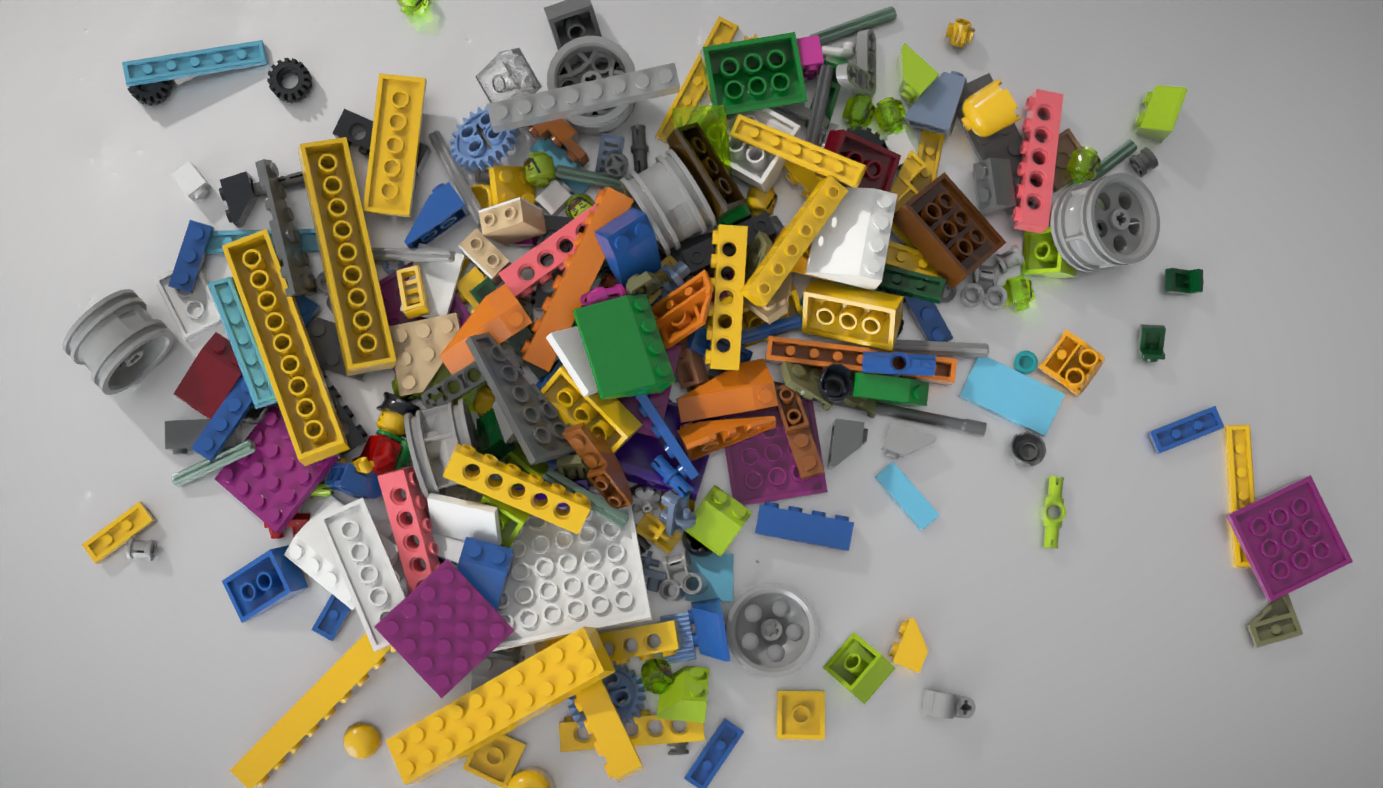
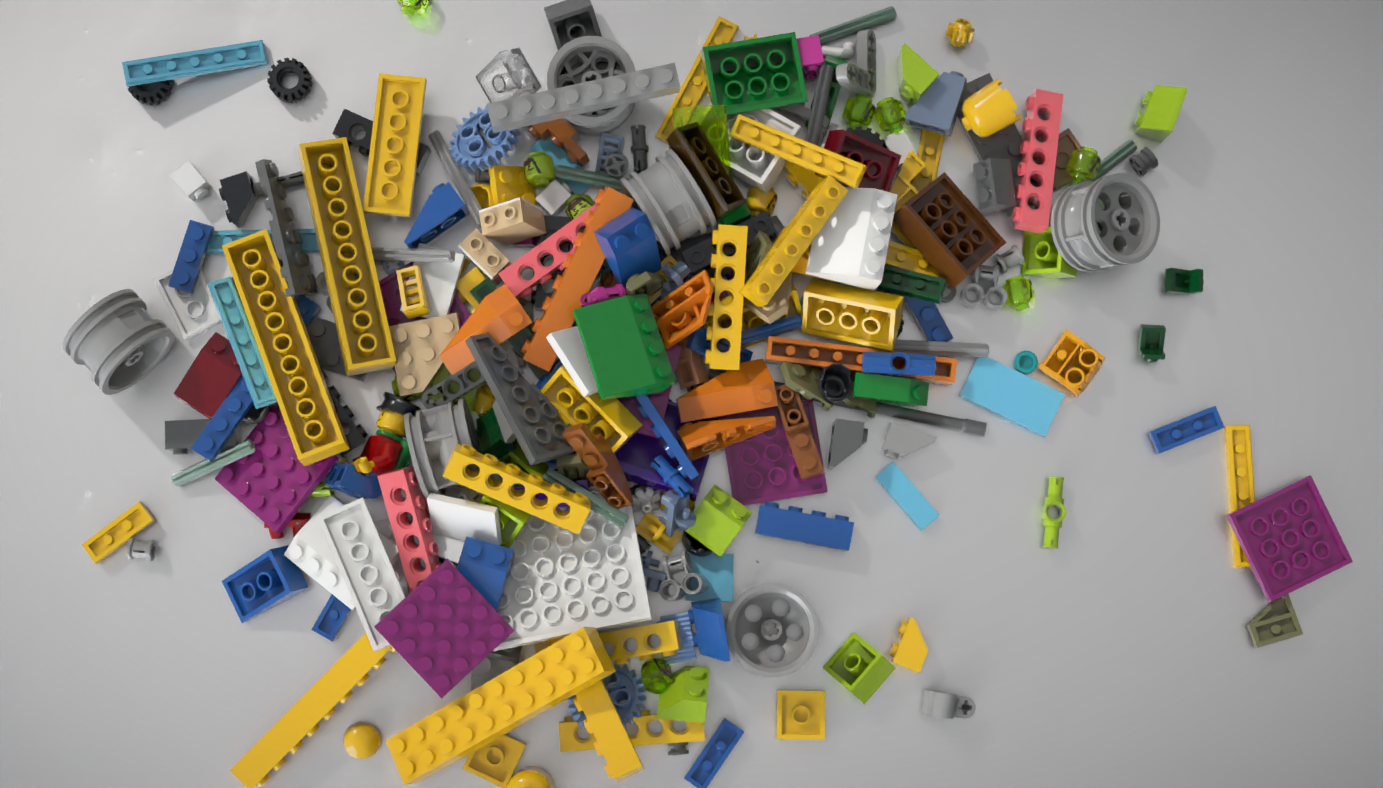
dark grey hair [1009,431,1046,467] -> none

